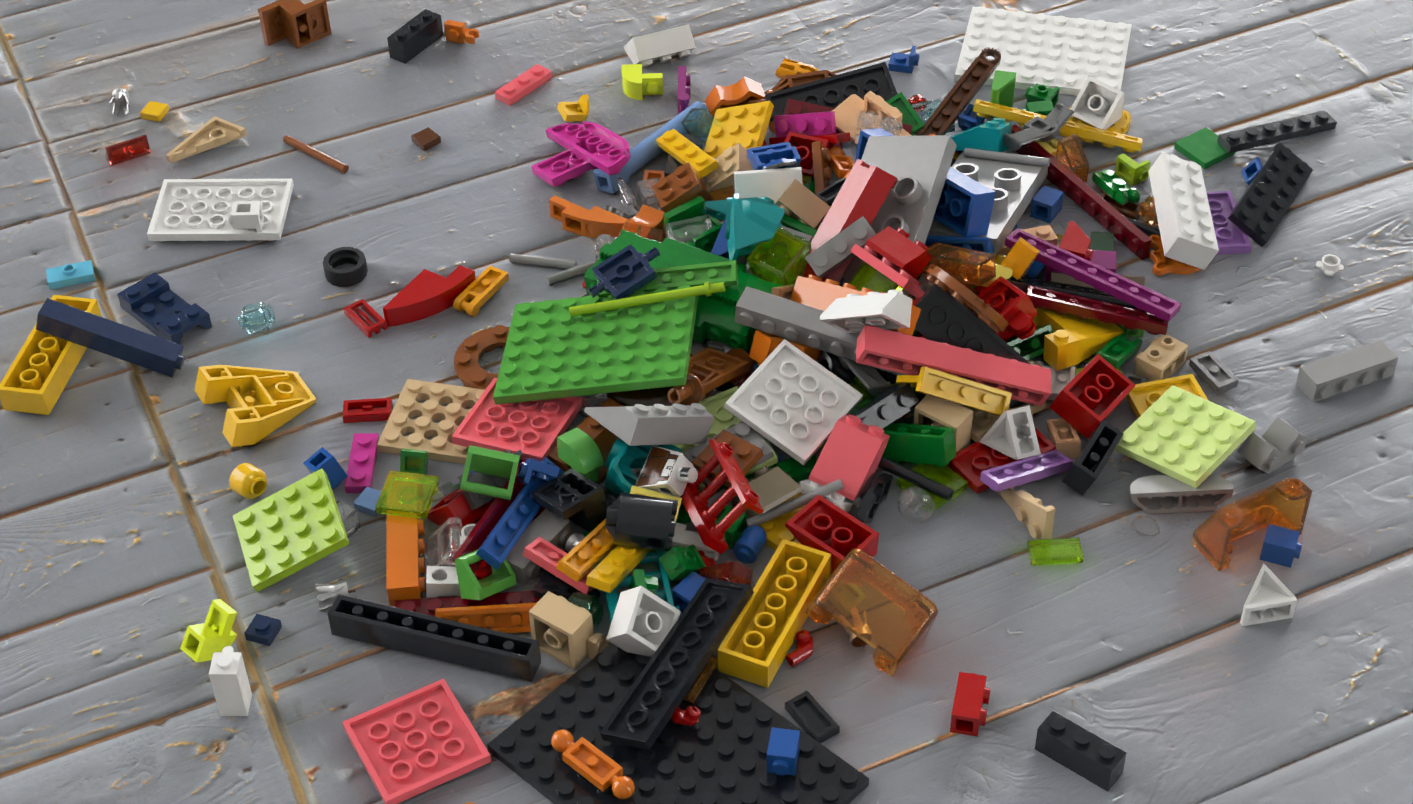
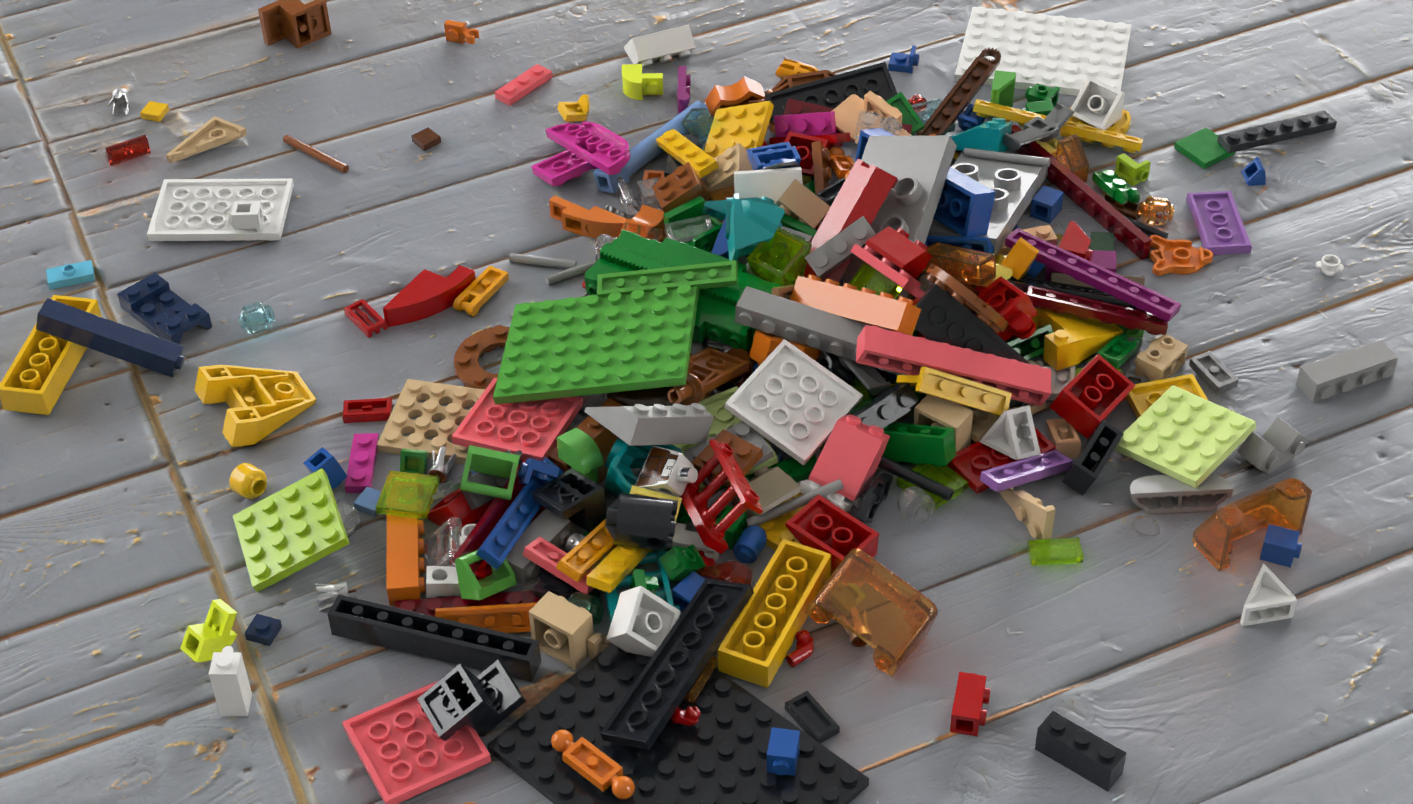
black tyre [323,247,368,287] -> none
black brick [387,9,443,64] -> none
lime bar [569,282,725,317] -> none
dark blue plate [588,244,660,300] -> none
white slope [820,289,912,333] -> none
white brick [1149,152,1219,270] -> none
black plate [1227,142,1313,247] -> none
none -> black bracket [417,660,526,741]
none -> flat silver piece [428,446,457,483]

